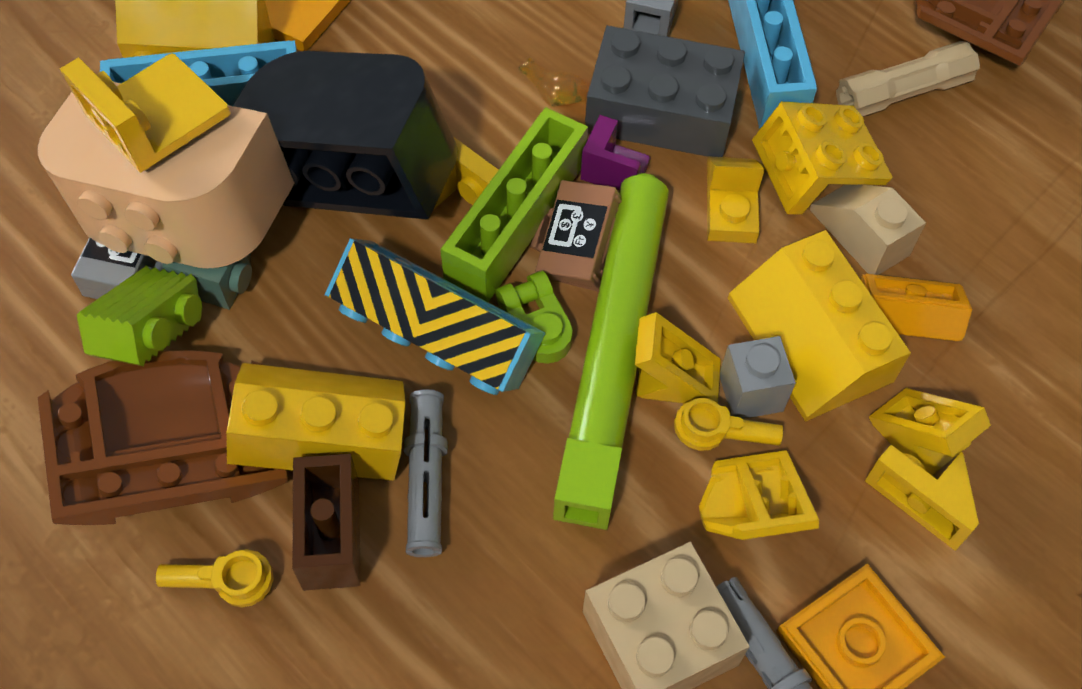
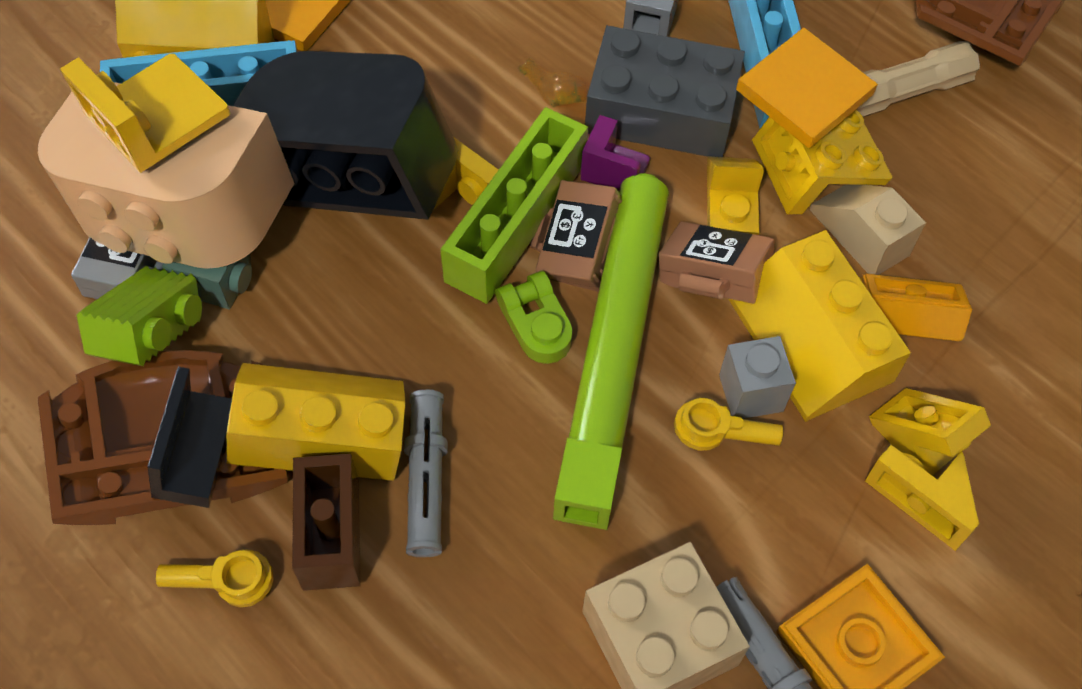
brick [325,238,545,395] -> none
yellow slope [635,312,721,404] -> none
yellow slope [699,450,819,540] -> none
none -> black panel [147,366,232,508]
none -> nougat piece [658,221,774,304]
none -> light orange tile [736,27,878,149]

